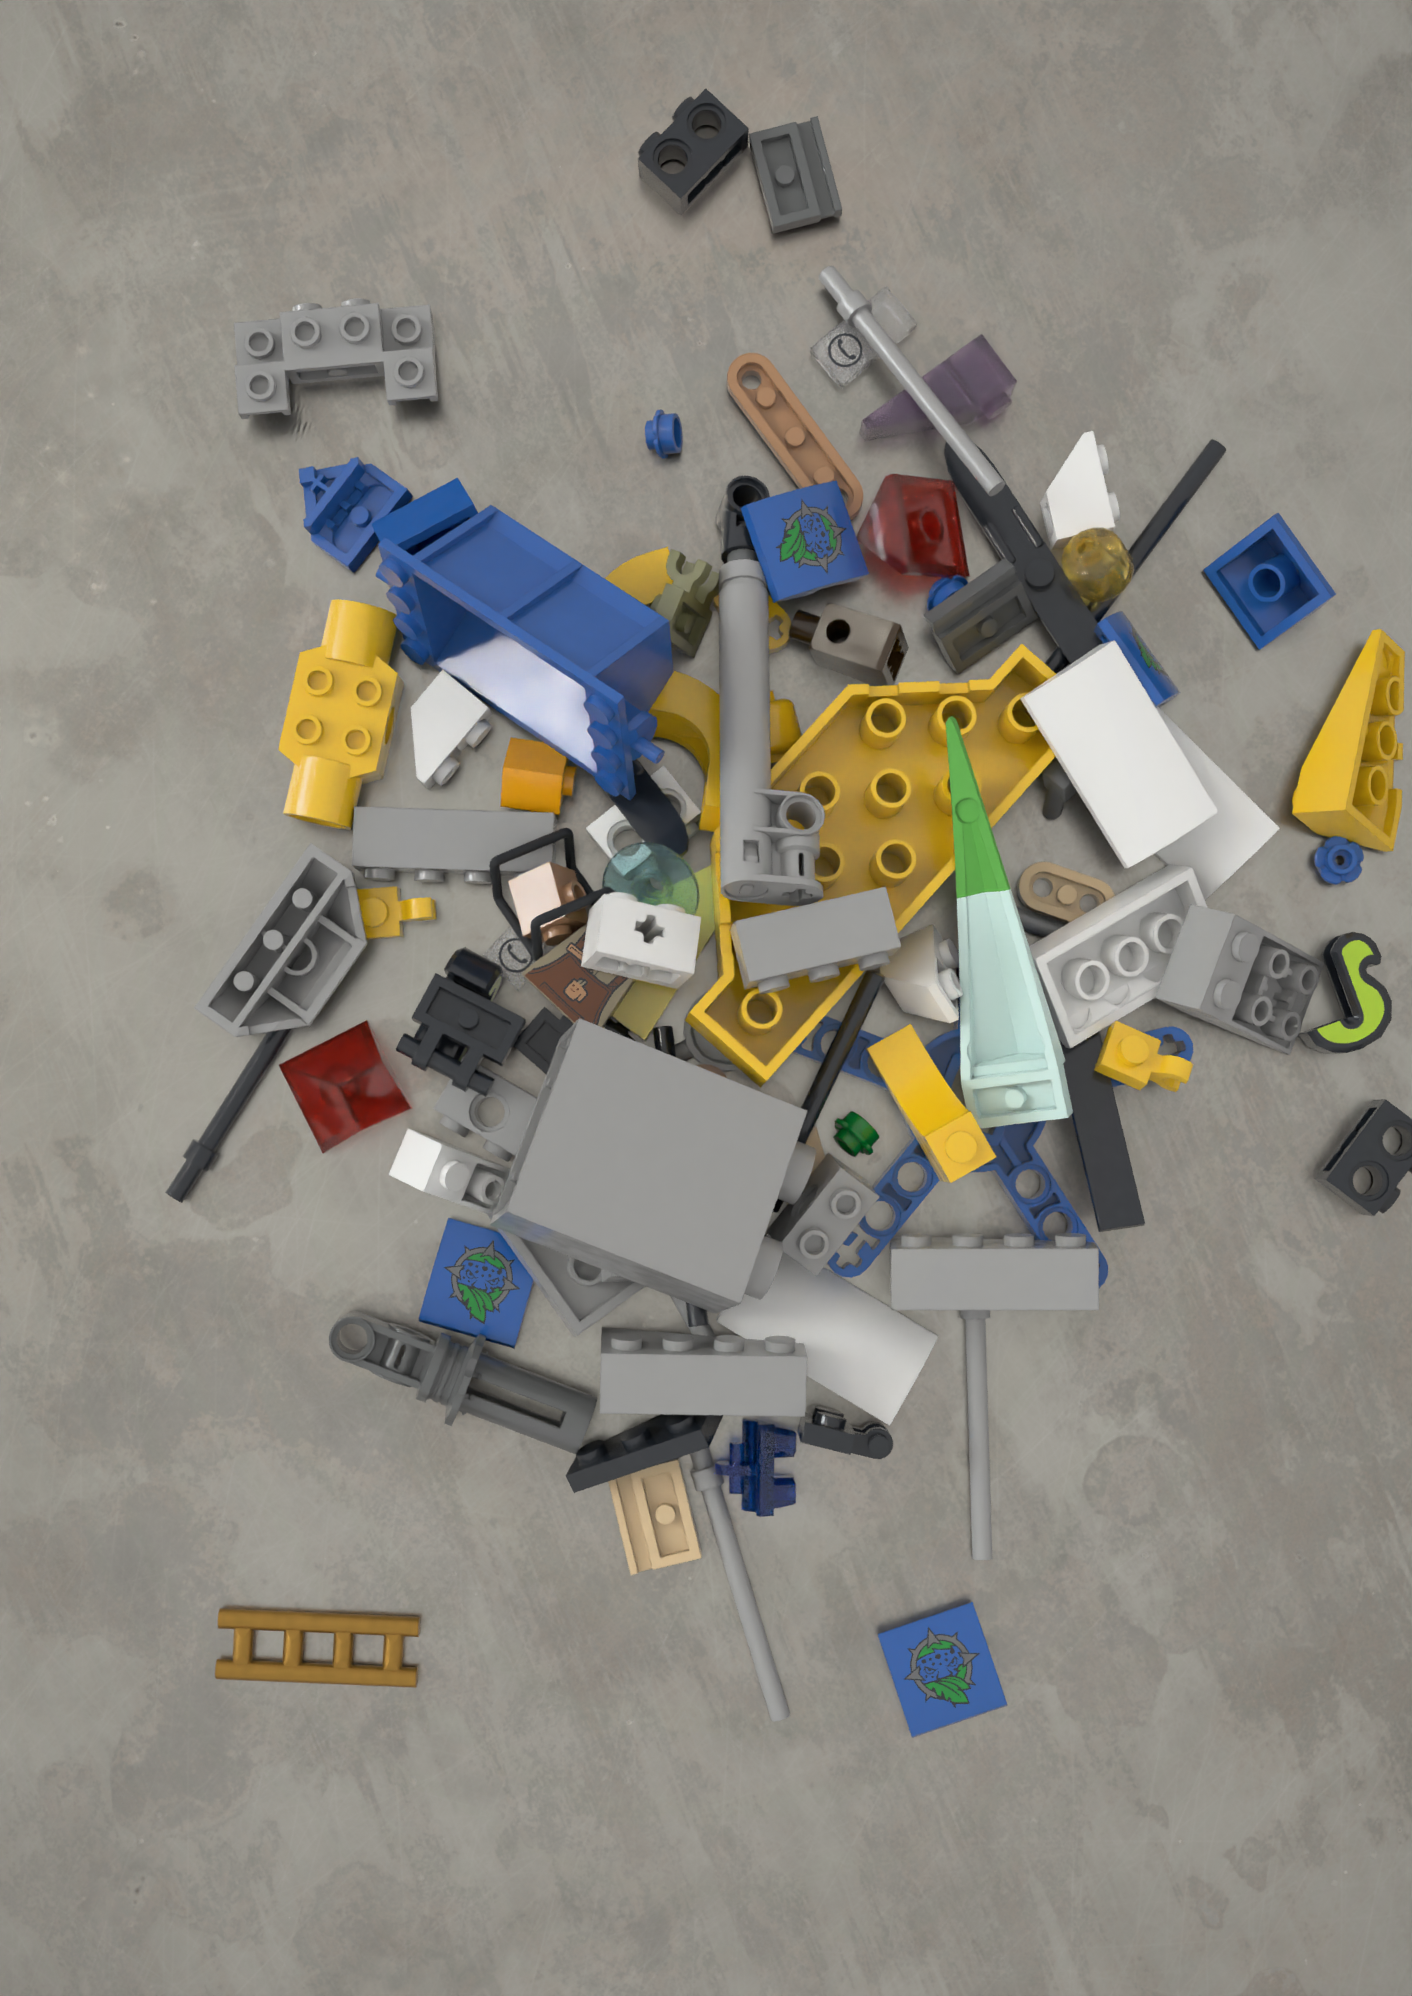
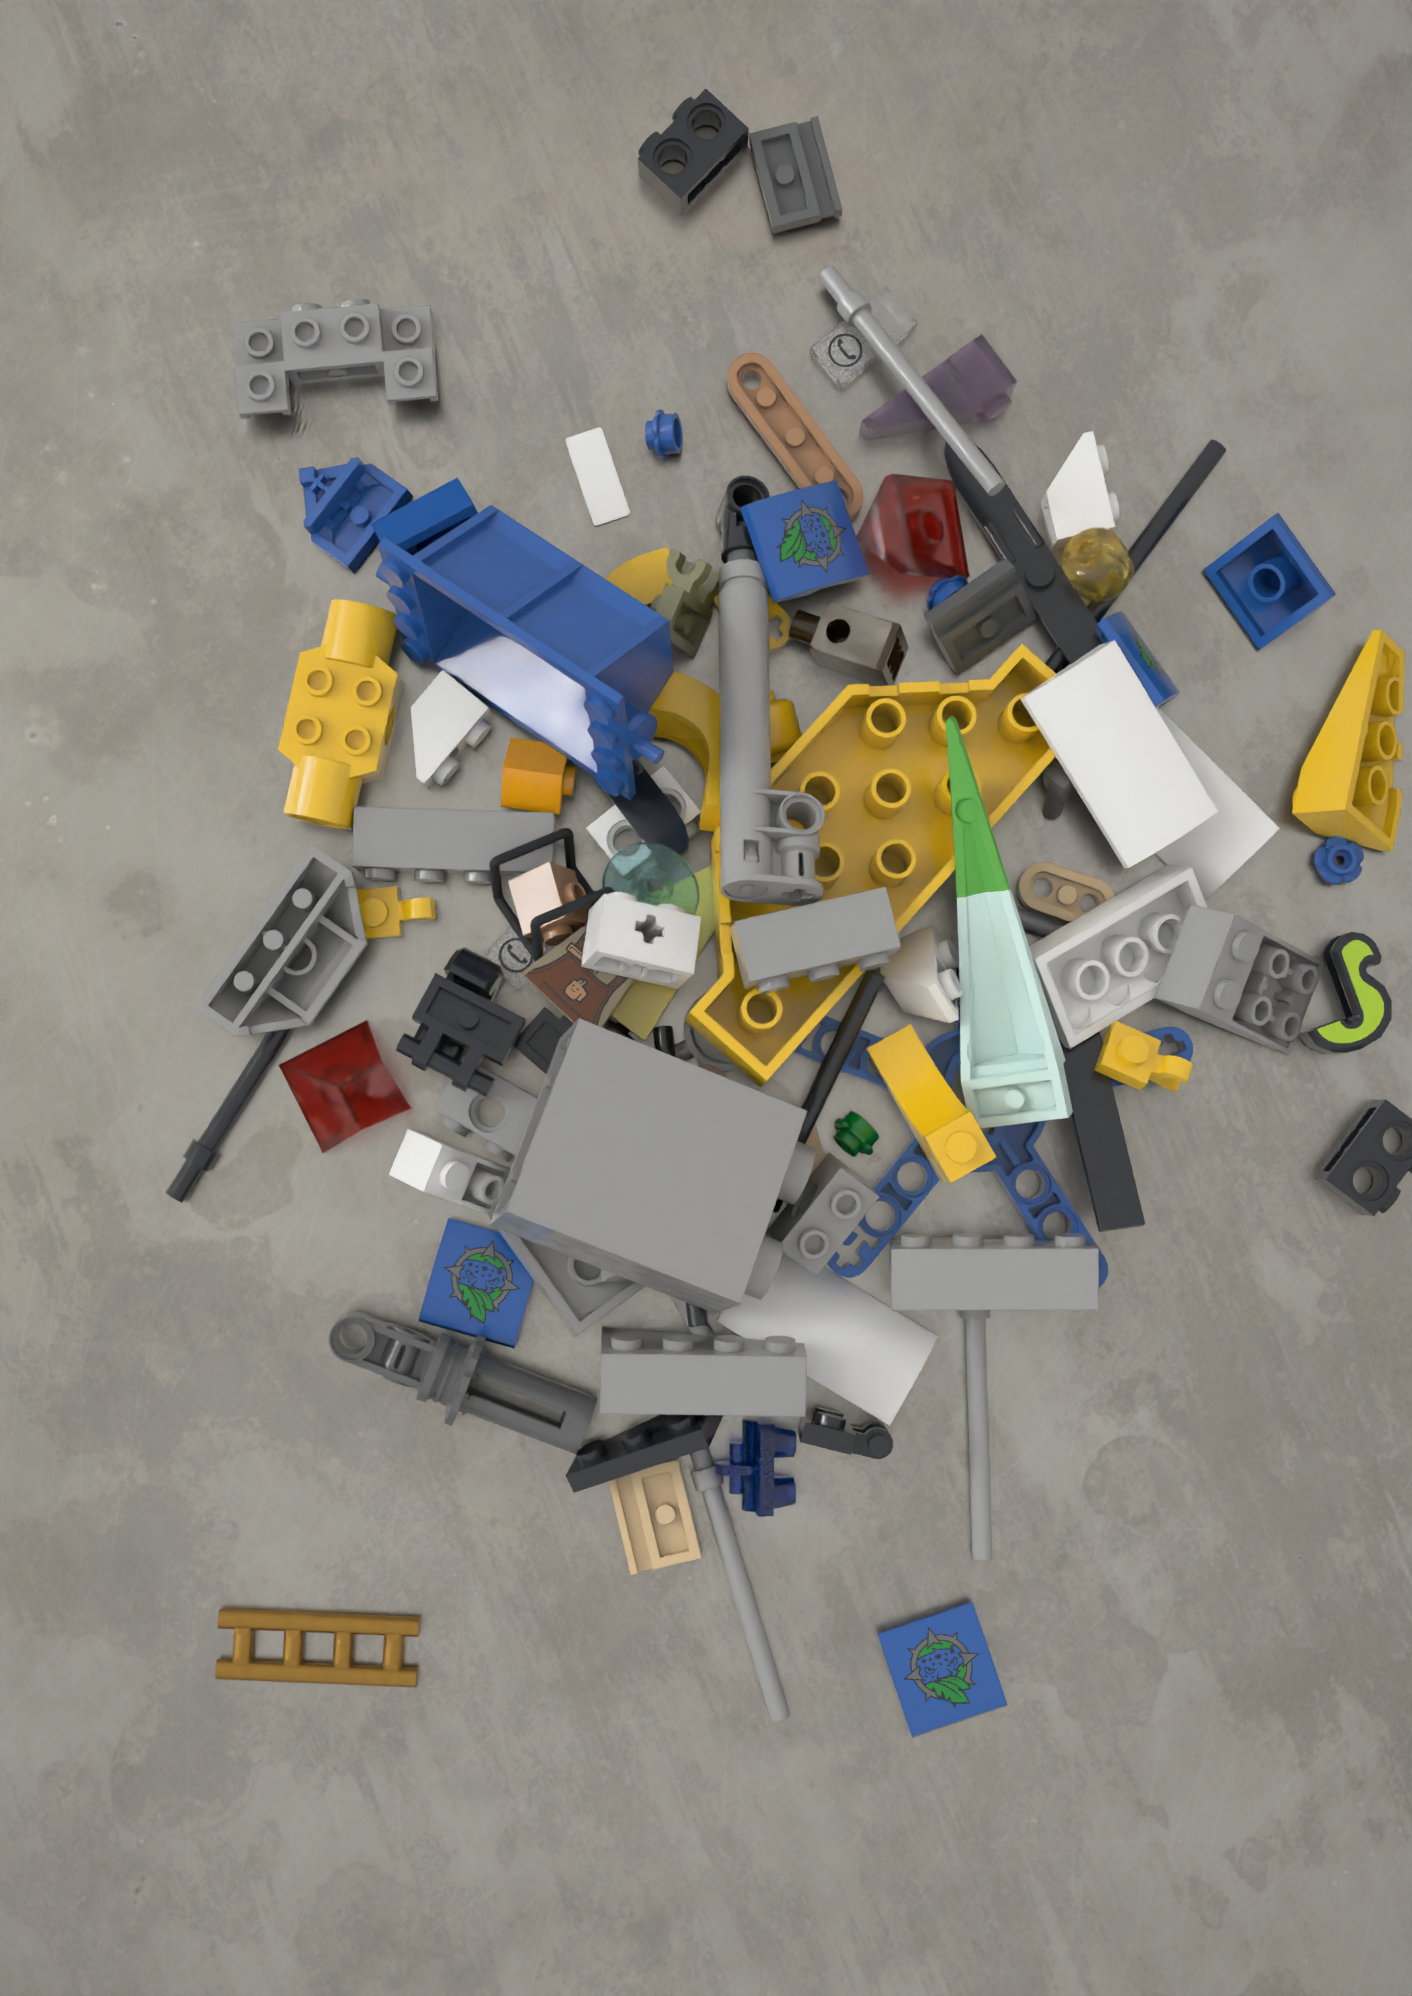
none -> white sticker [565,427,630,526]

